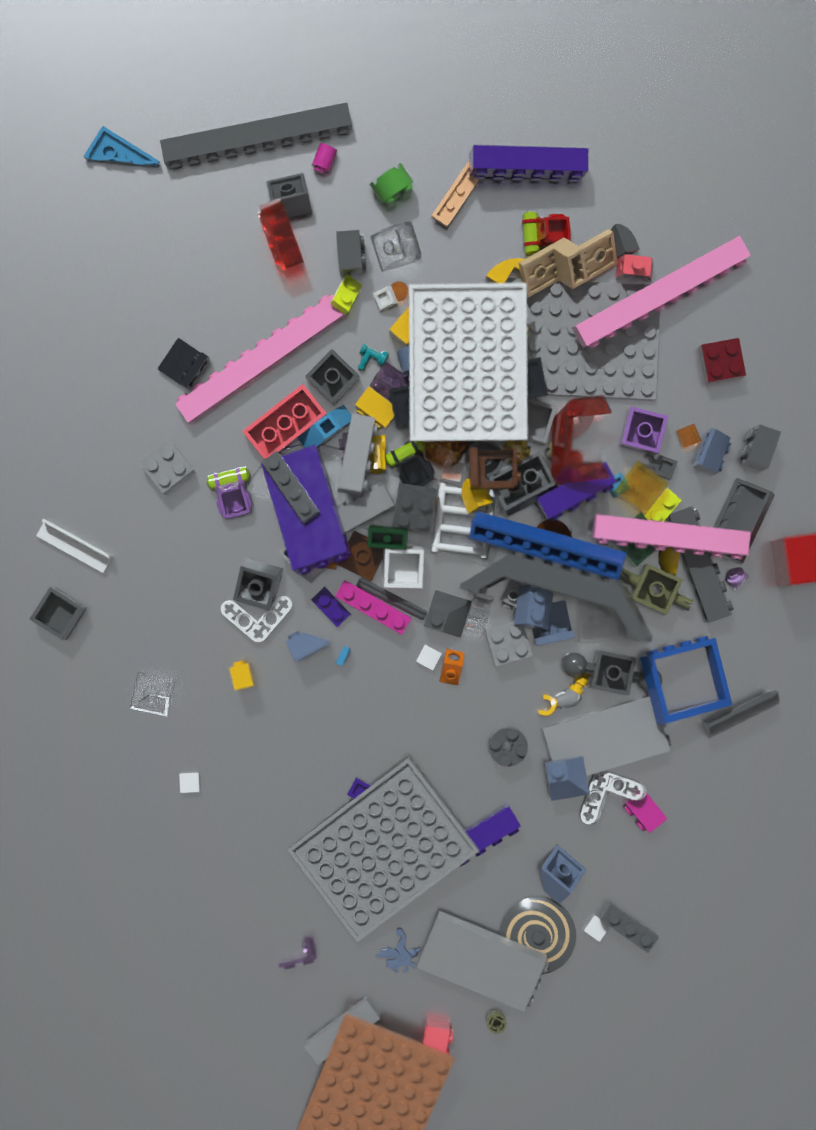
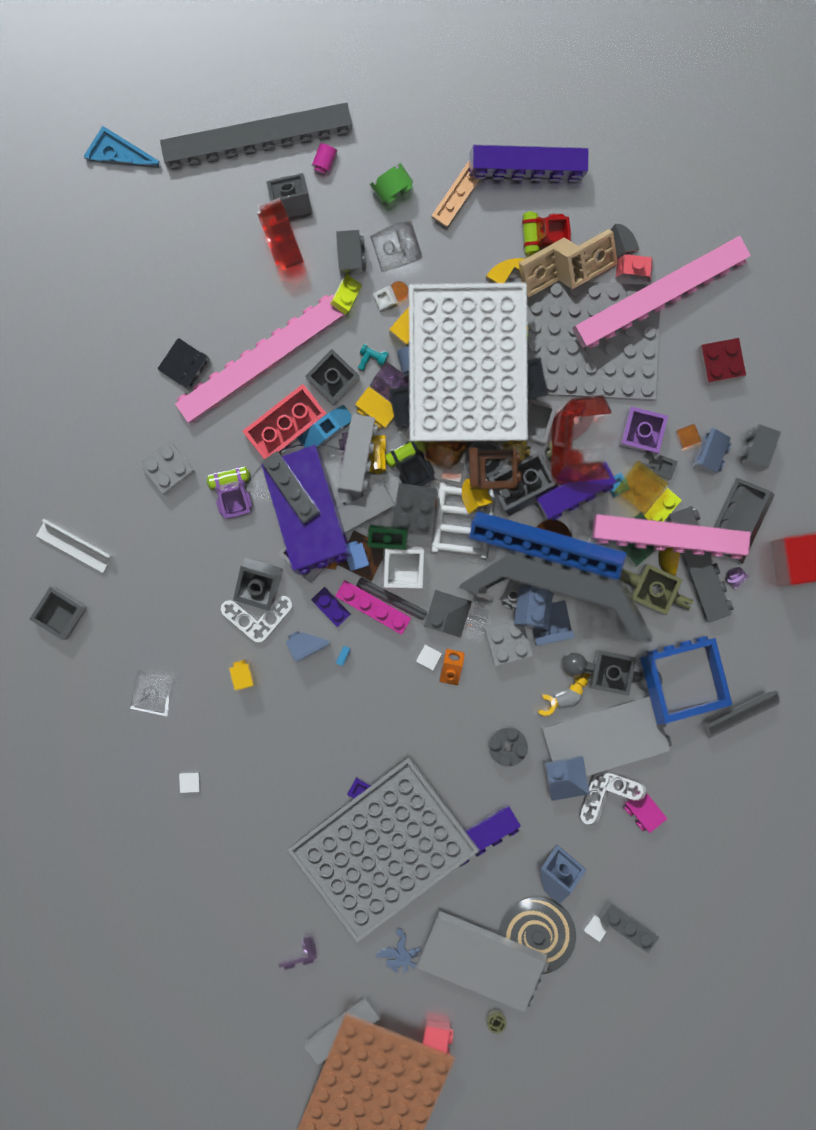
none -> medium blue brick [347,541,369,571]

